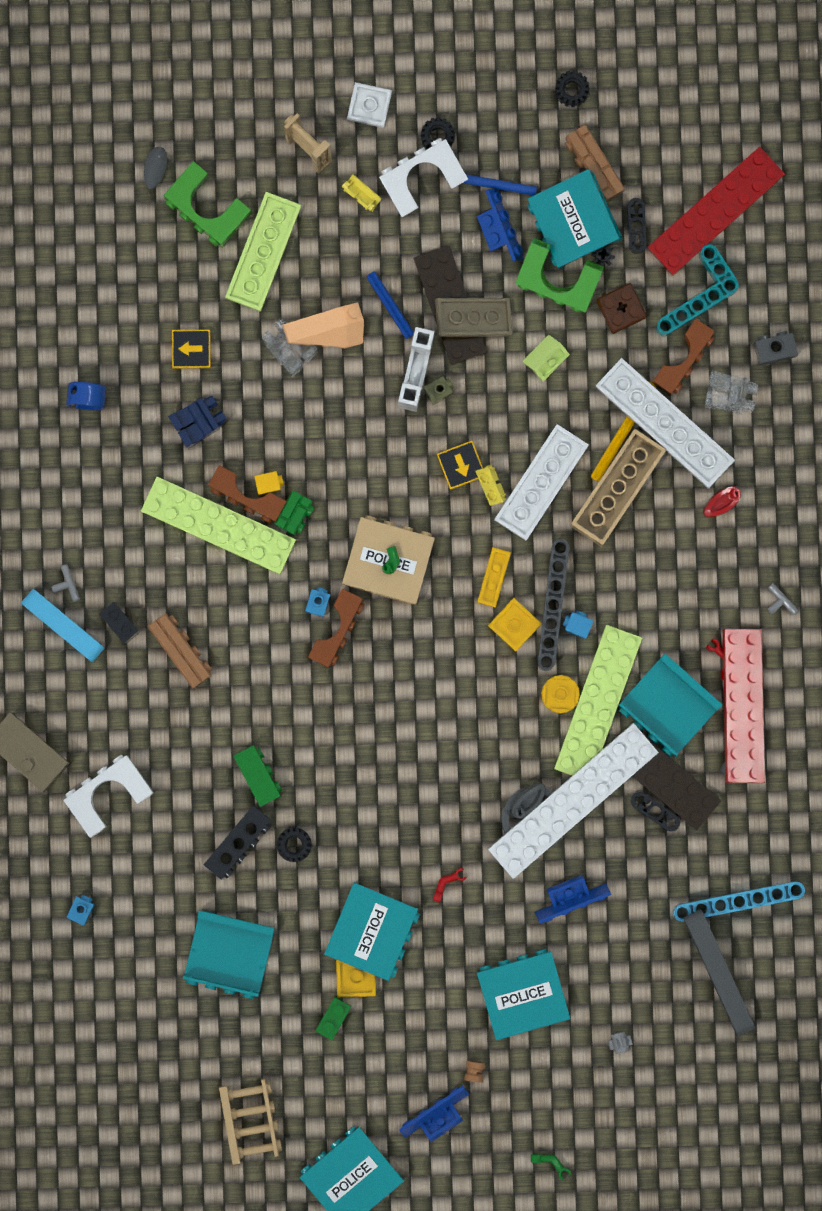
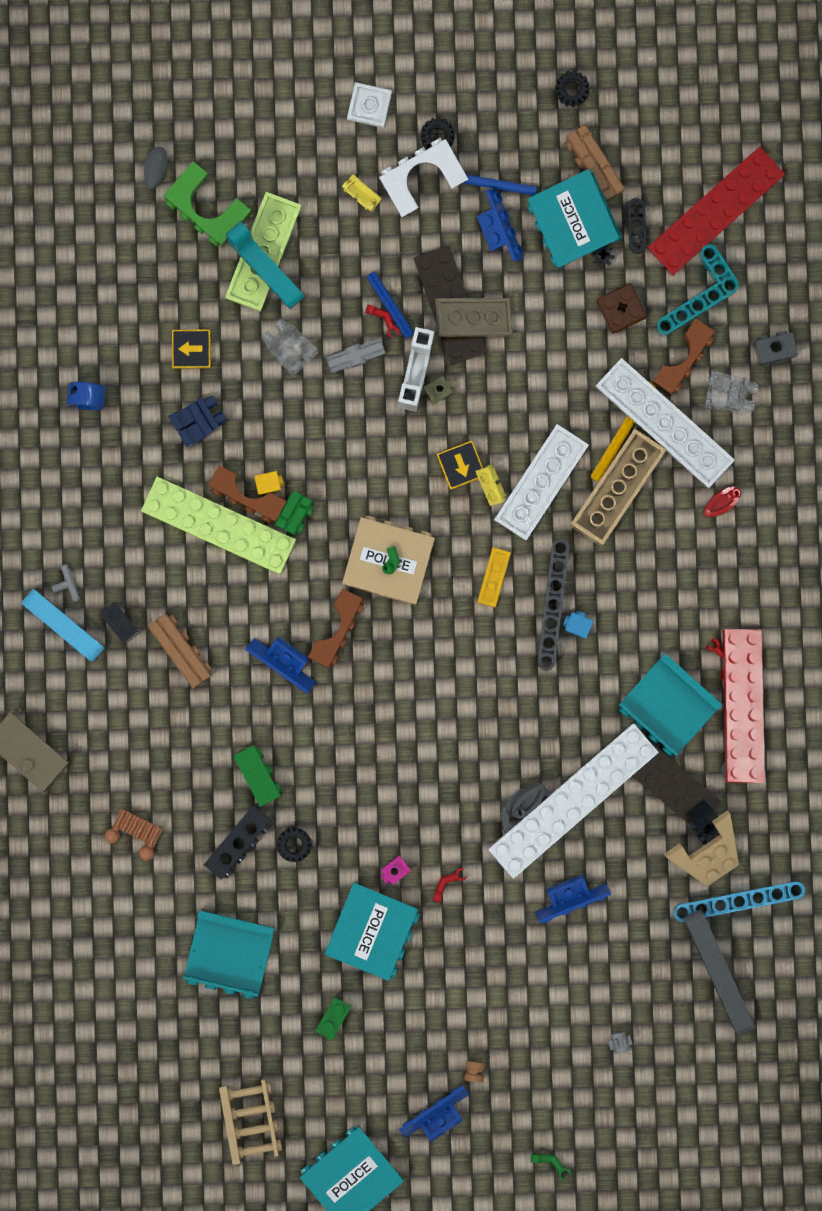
white arch [63,755,154,838] -> none
dark azure brick [66,894,95,926] -> none
light nougat wedge [282,302,364,349] -> none
tan fence [284,113,332,174] -> none
dark azure brick [305,587,331,618] -> none
yellow tile [336,960,376,998] -> none
teal panel [477,949,570,1040] -> none
yellow tile [488,598,542,652] -> none
bright green arch [515,238,604,313] -> none
yellowish green panel [523,335,570,382] -> none
yellow tile [541,675,580,714] -> none
yellowish green plate [554,625,642,776] -> none
black beam [630,792,680,831] -> none
light grey piece [767,583,799,615] -> none
none -> nougat gear [104,808,163,861]
none -> teal beam [226,221,305,310]
none -> blue bracket [245,637,317,694]
none -> light grey piece [326,338,385,373]
none -> red arm [365,304,400,339]
none -> dark pink brick [381,856,411,885]
none -> tan wing [664,810,739,887]
none -> black brick [686,800,720,845]

